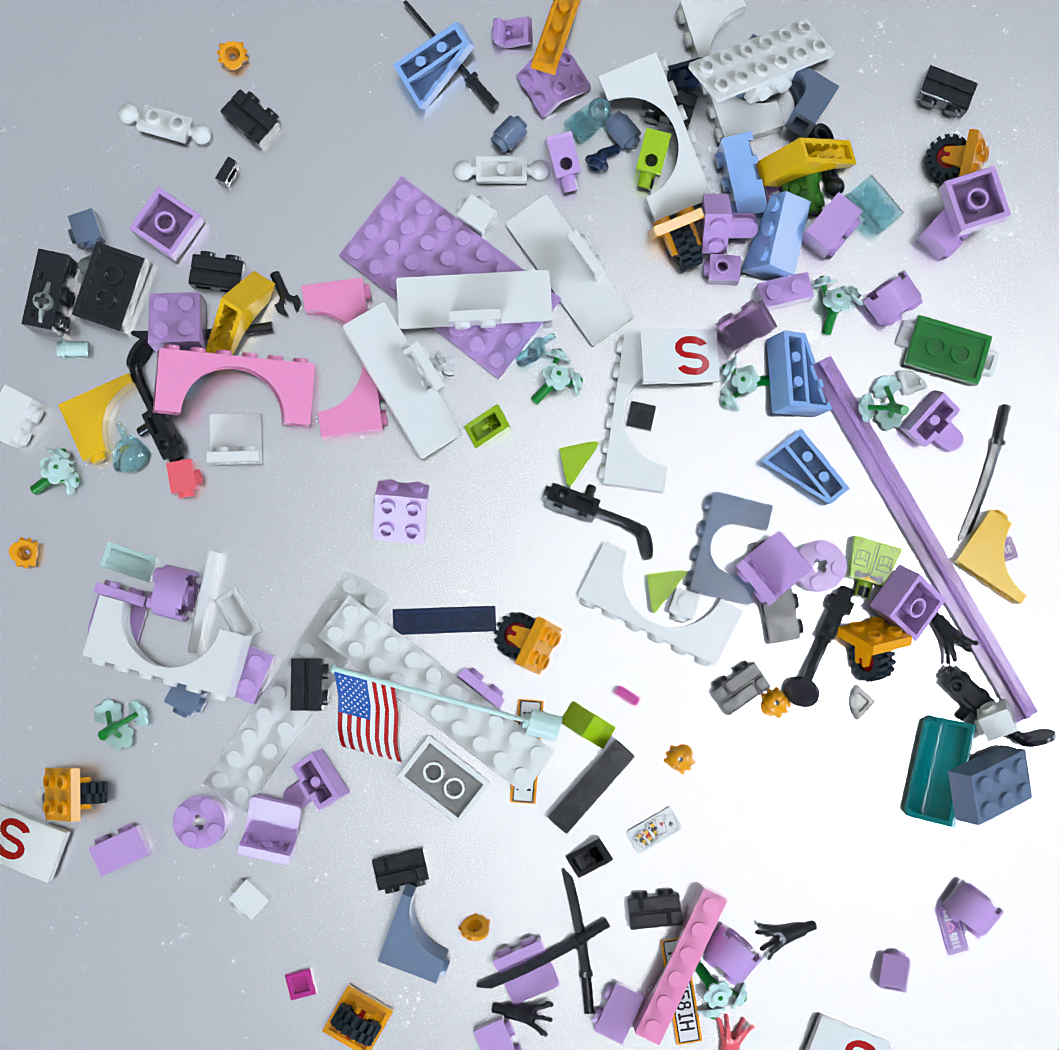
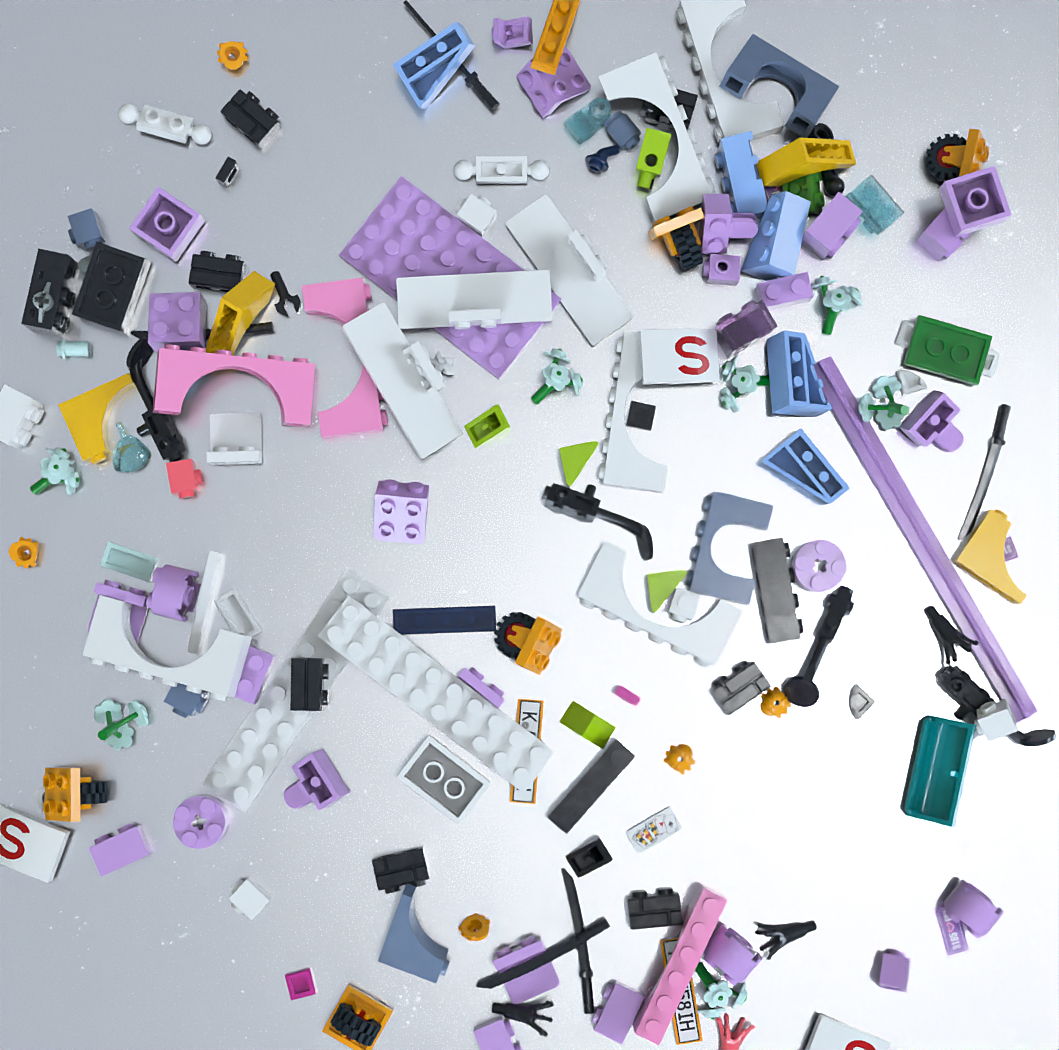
lavender bracket [238,795,302,865] -> none
flag [330,664,563,762] -> none
sand blue brick [490,115,527,153] -> none
clear light blue piece [516,333,556,367] -> none
lavender torso [544,131,581,193] -> none
dark blue plate [667,57,703,91] -> none
white bracket [688,19,835,104] -> none
lavender bracket [736,531,811,606] -> none
light orange plate [837,617,913,683] -> none
lime torso [847,535,902,599] -> none
lavender brick [862,270,923,327] -> none
lavender brick [869,564,946,641] -> none
black brick [916,65,978,117] -> none
sand blue brick [948,745,1033,826] -> none

